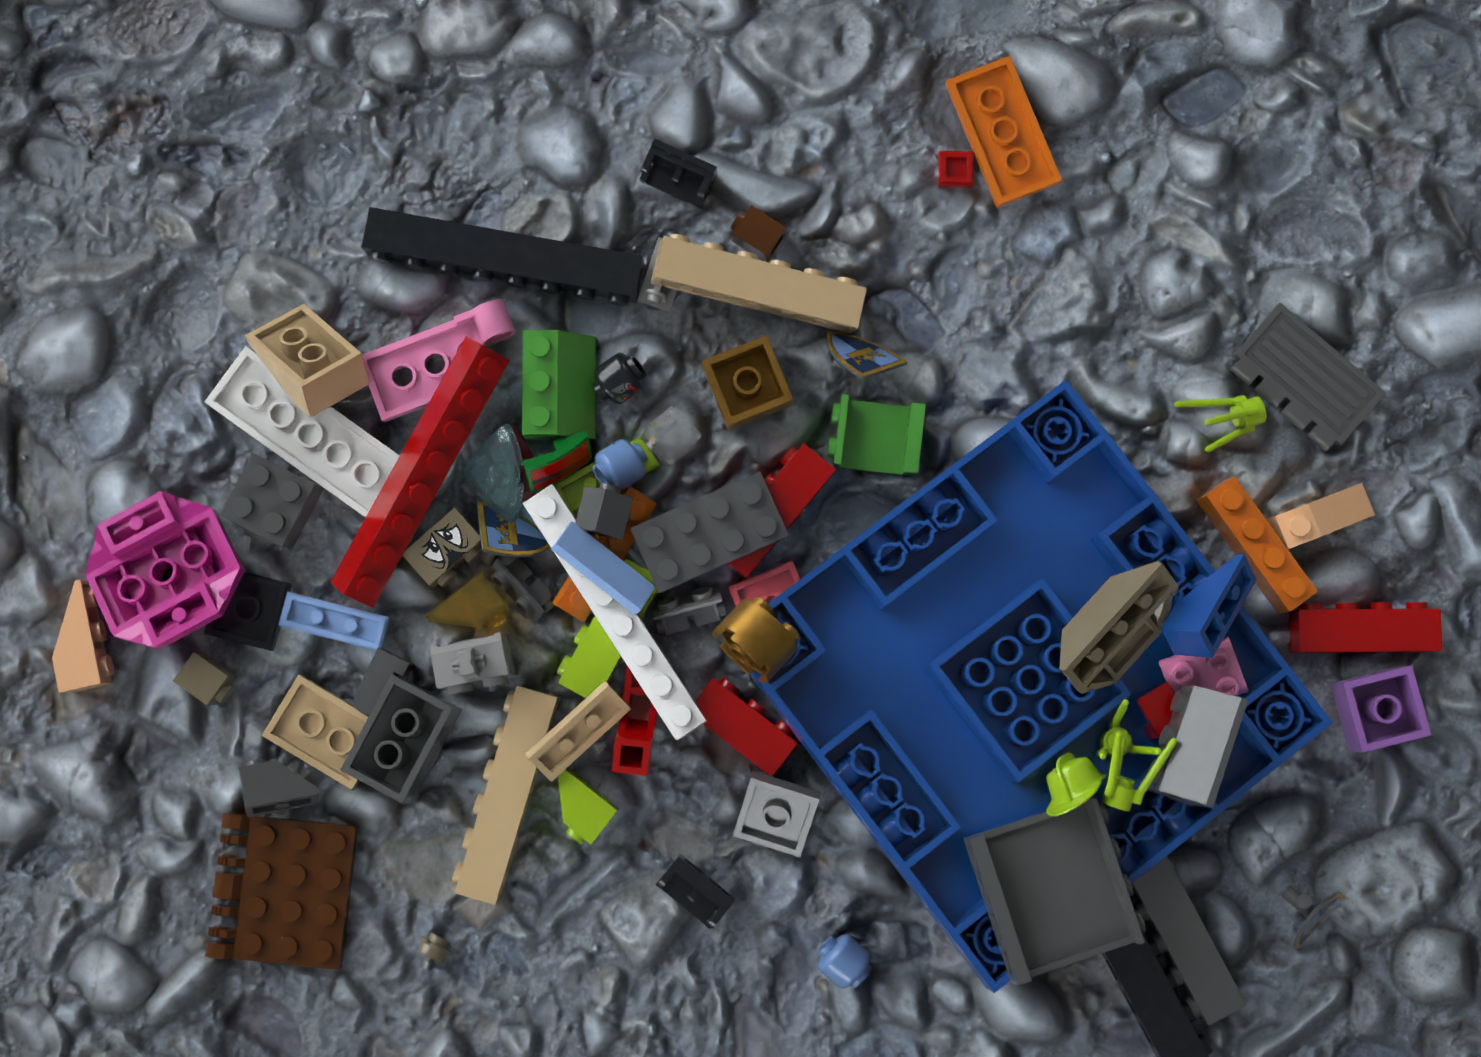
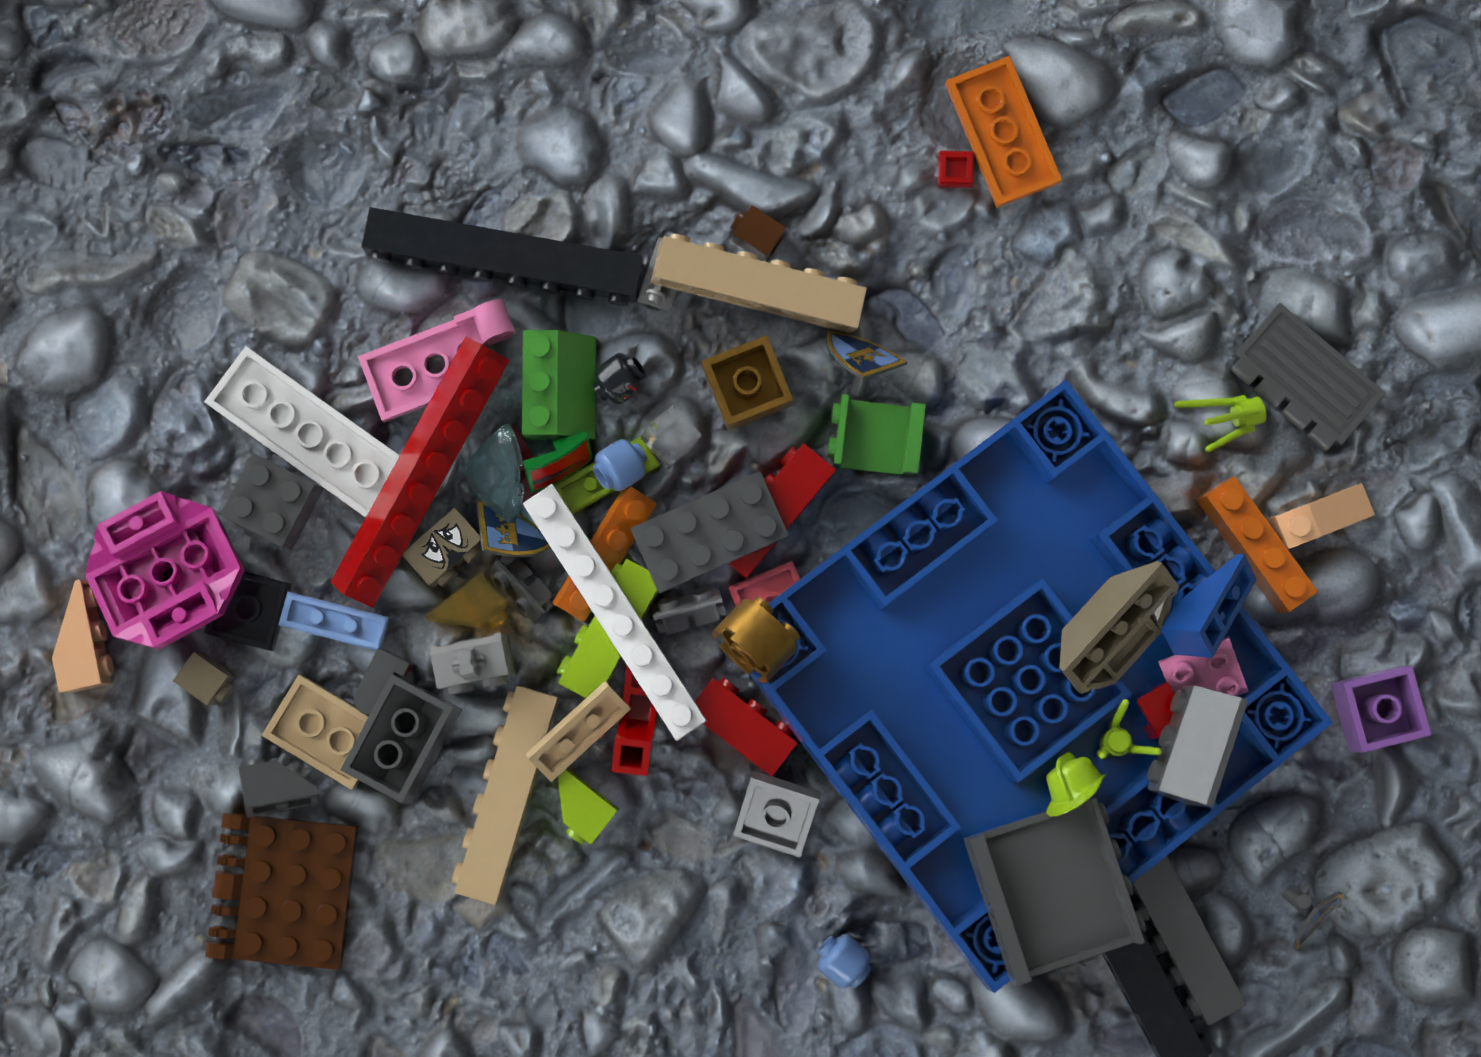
tan slope [245,304,369,418] -> none
dark tan plate [417,932,452,963] -> none
light blue tile [551,521,656,615] -> none
dark grey brick [575,483,633,540] -> none
black hinge [639,138,717,209] -> none
black hinge [655,854,735,930] -> none
lime plant [1101,732,1177,811] -> none
red brick [1289,602,1442,653] -> none

